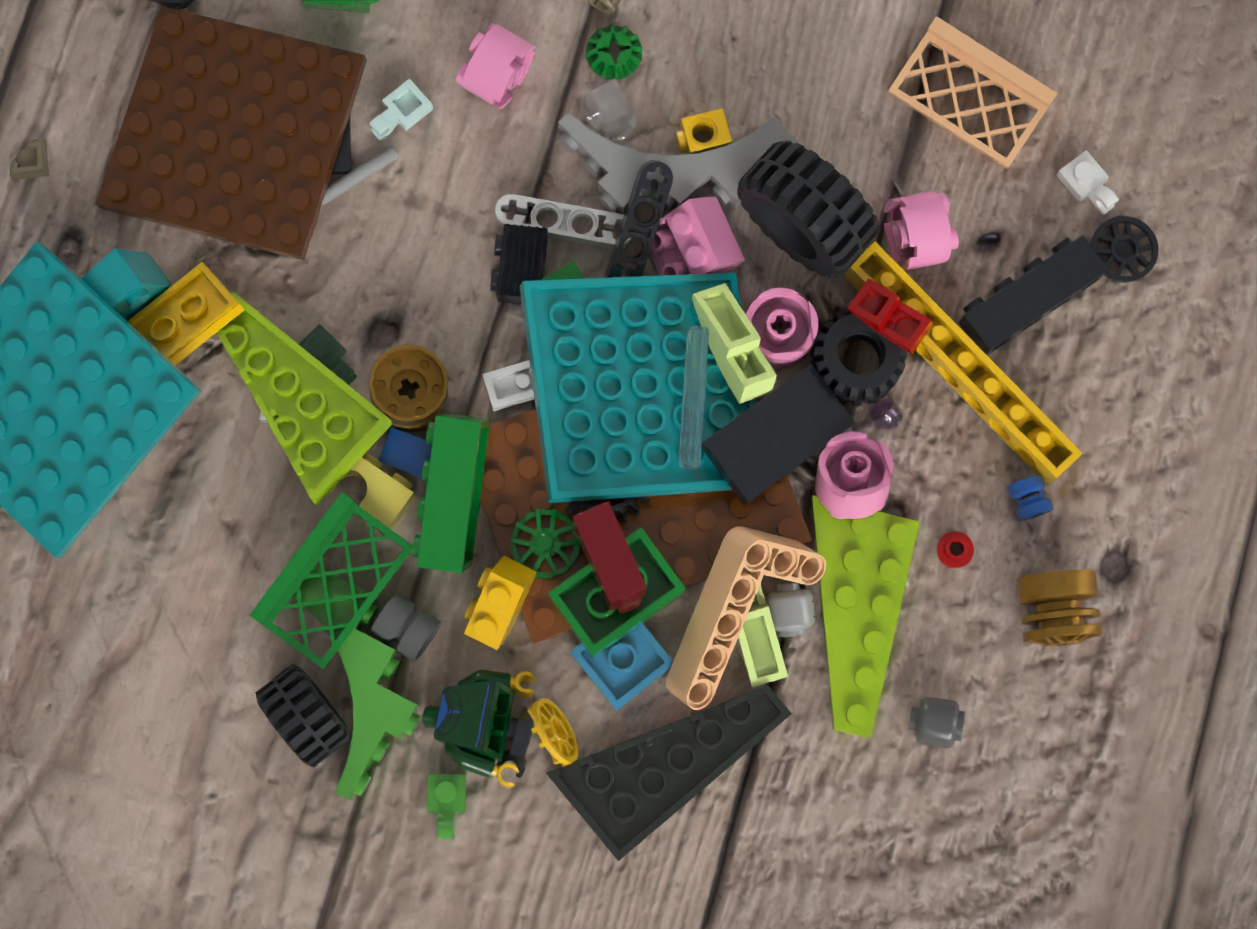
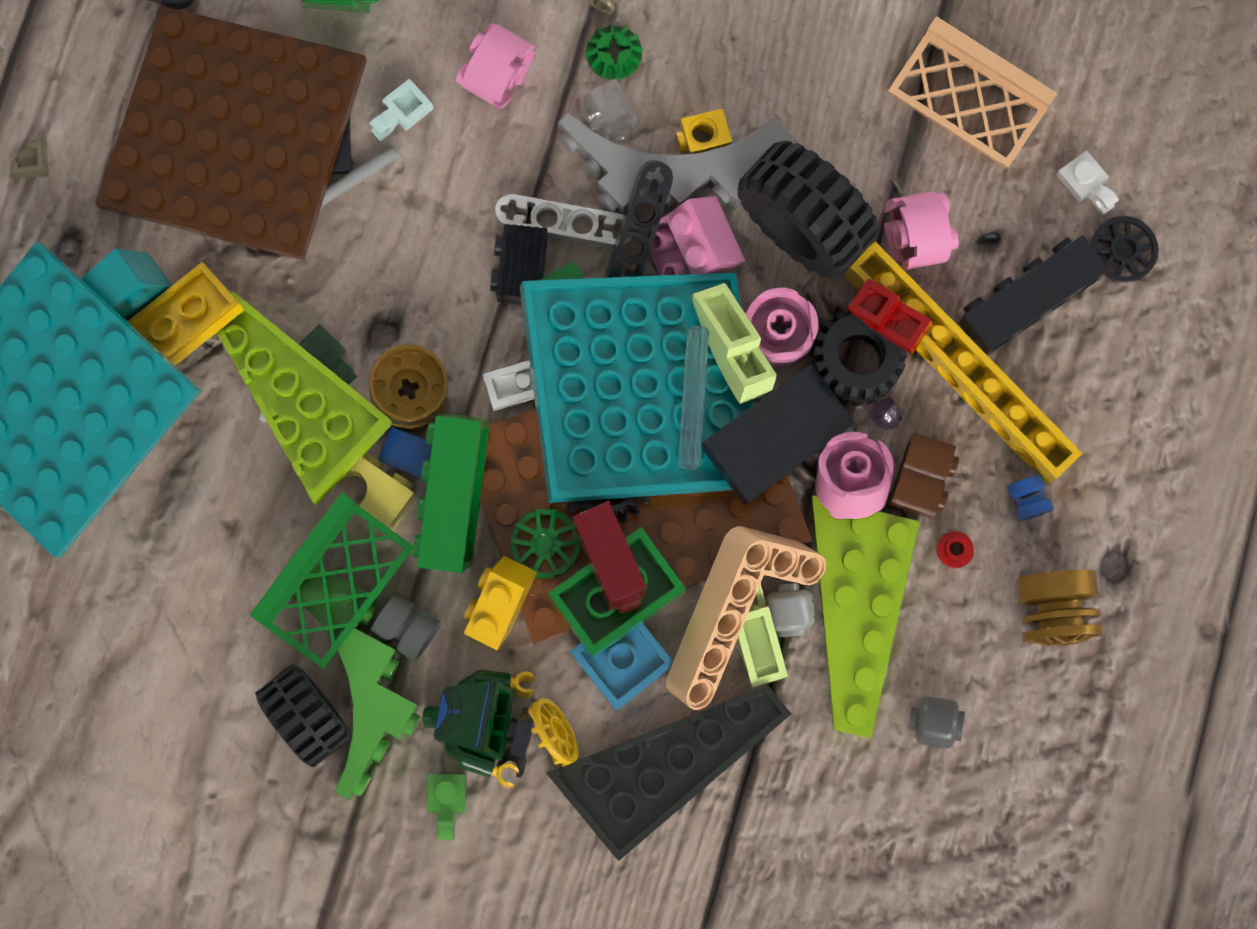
none -> reddish brown brick [888,432,959,519]

